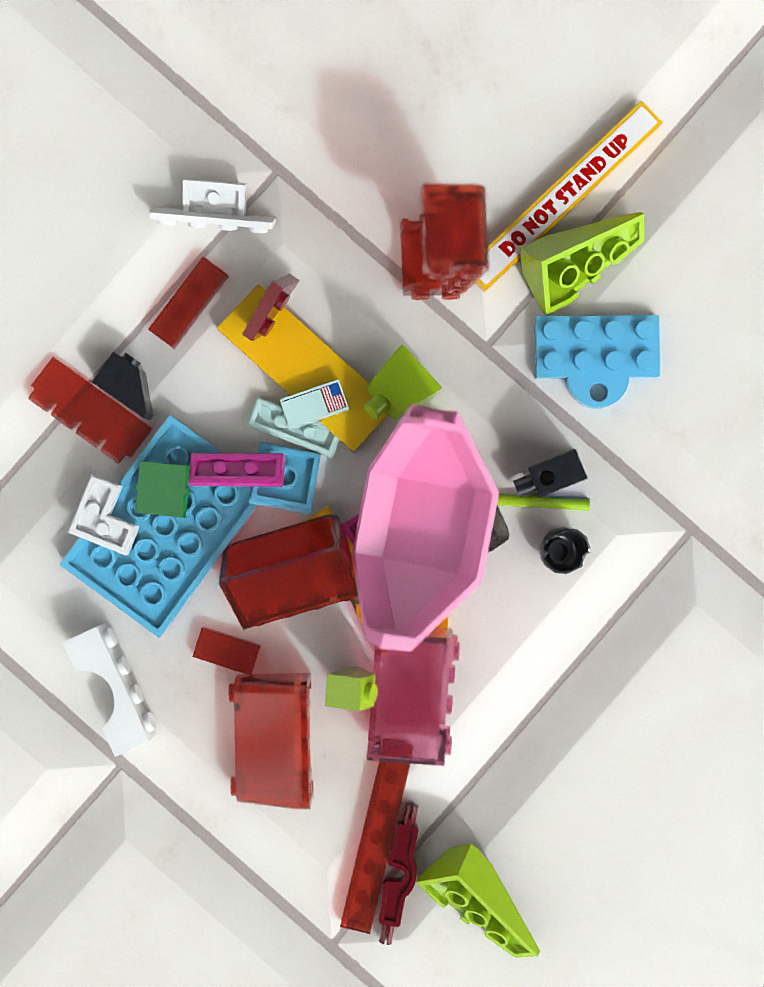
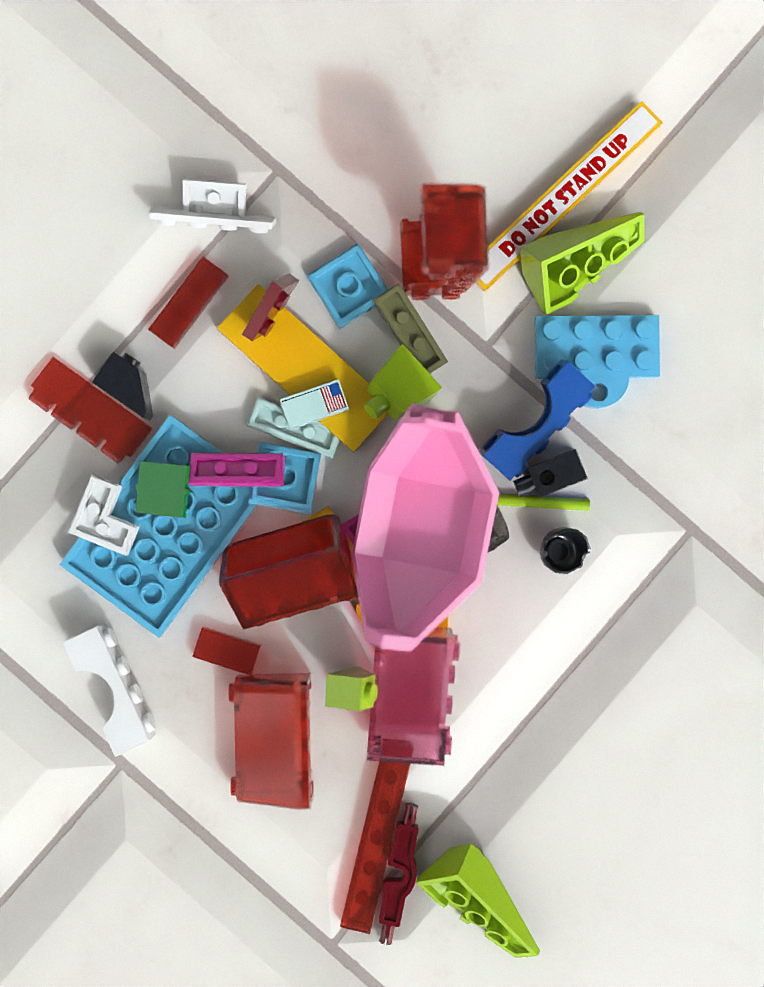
none -> medium azure tile [307,243,388,329]
none -> olive tile [372,283,448,374]
none -> blue arch [478,359,596,481]

